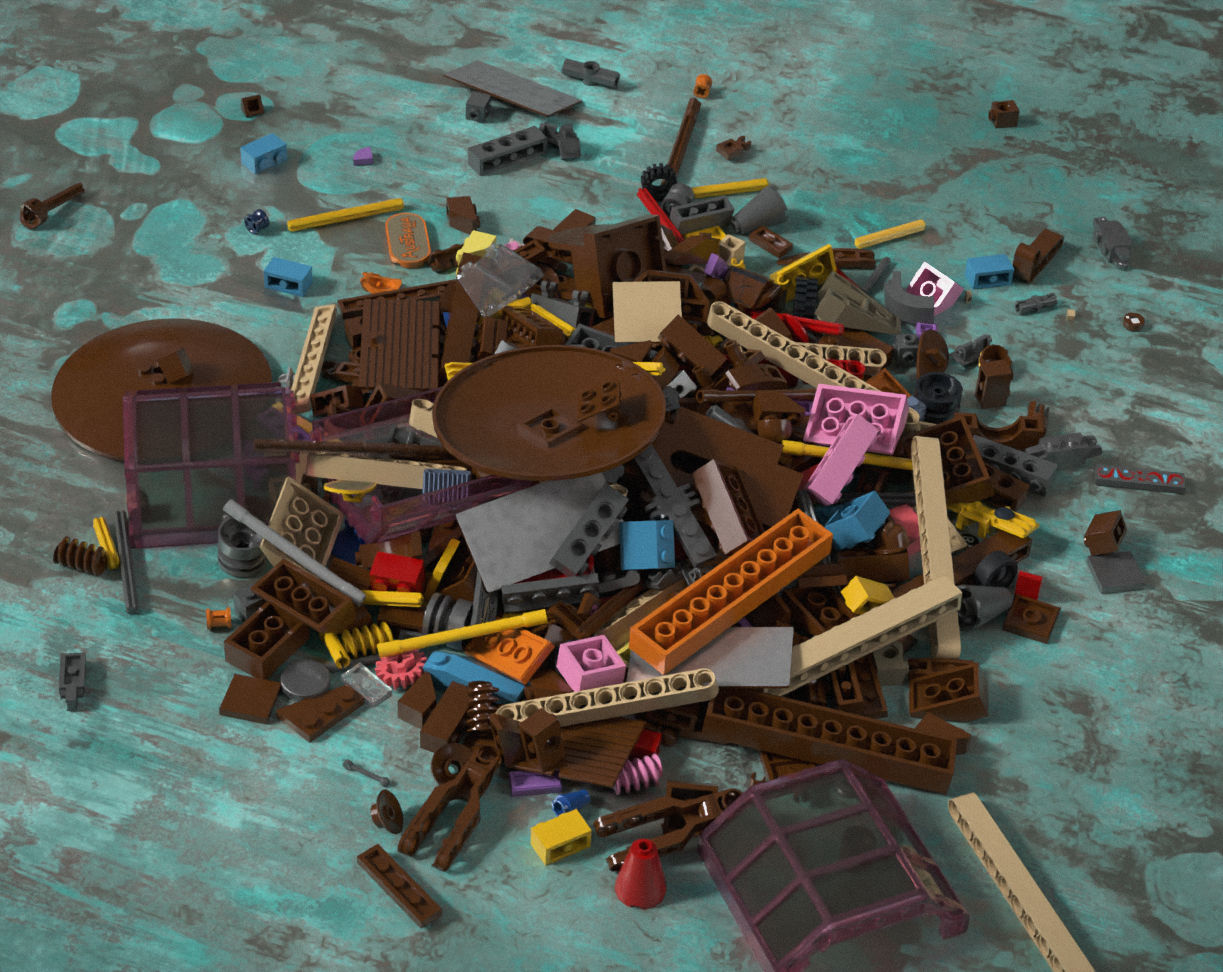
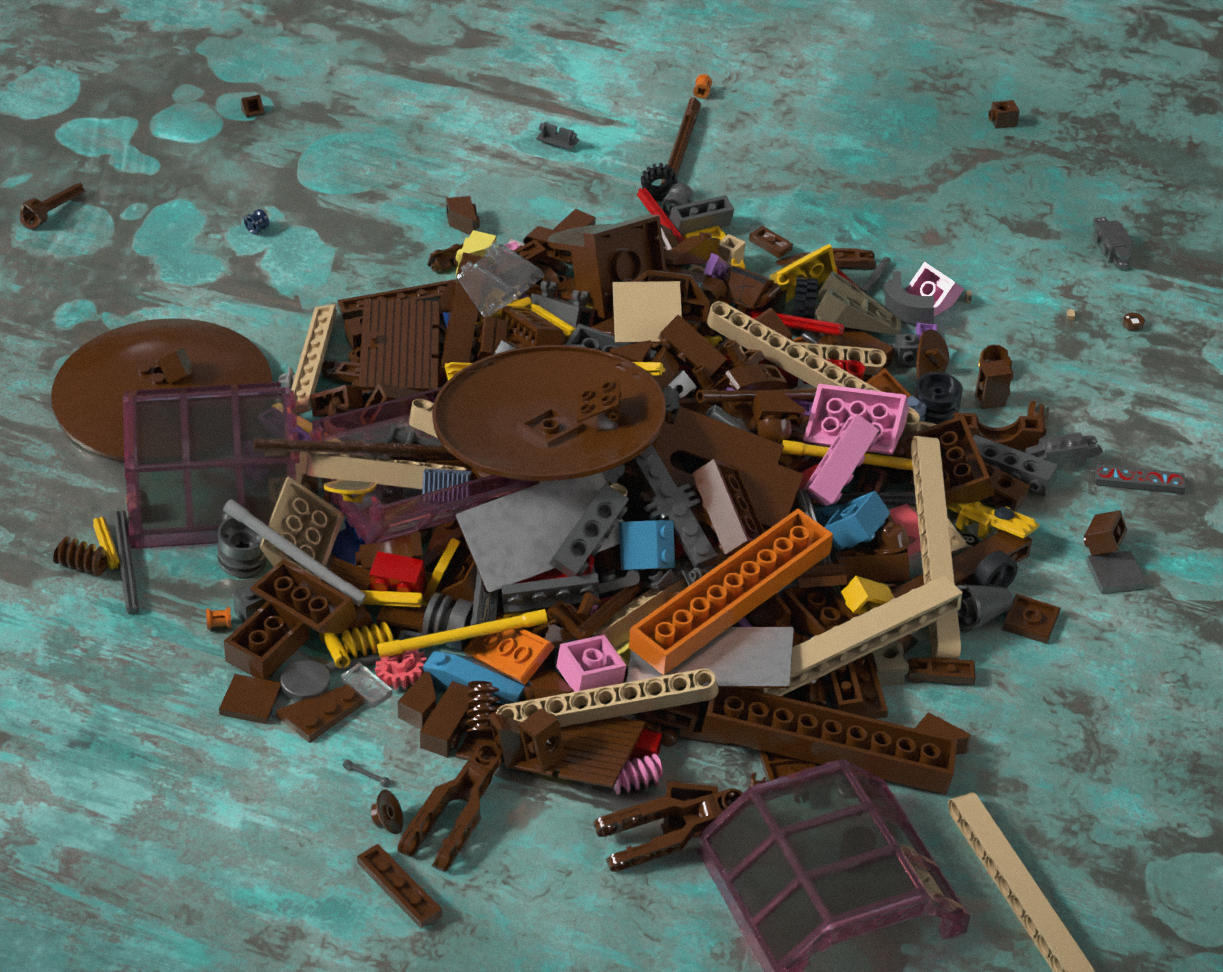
dark grey hinge [59,652,87,711] -> none
dark azure brick [240,133,287,174] -> none
dark azure brick [263,257,313,297] -> none
yellow axle [287,198,404,232] -> none
medium lavender tile [353,147,373,166] -> none
orange hat [360,272,402,294] -> none
tile [385,213,431,268] -> none
reddish brown dish [431,743,473,785] -> none
flat silver piece [443,60,581,117] -> none
dark grey brick [466,91,491,123] -> none
dark grey brick [468,126,547,176] -> none
medium lavender tile [508,770,562,797] -> none
yellow brick [531,809,592,866] -> none
blue cone [552,789,591,817] -> none
dark grey plate [558,124,581,160] -> none
dark grey piece [562,58,620,89] -> none
red cone [615,839,667,910] -> none
yellow axle [691,178,769,199] -> none
reddish brown plate [716,136,752,160] -> none
dark grey cone [731,186,789,234] -> none
red dish [779,313,809,343] -> none
yellow axle [854,219,926,249] -> none
reddish brown slope [909,662,989,722] -> none
dark grey hinge [949,334,992,367] -> none
dark azure brick [965,254,1014,290] -> none
reddish brown beam [1012,229,1064,283] -> none
red slope [1013,570,1044,600] -> none
dark grey pin [1014,293,1057,314] -> none

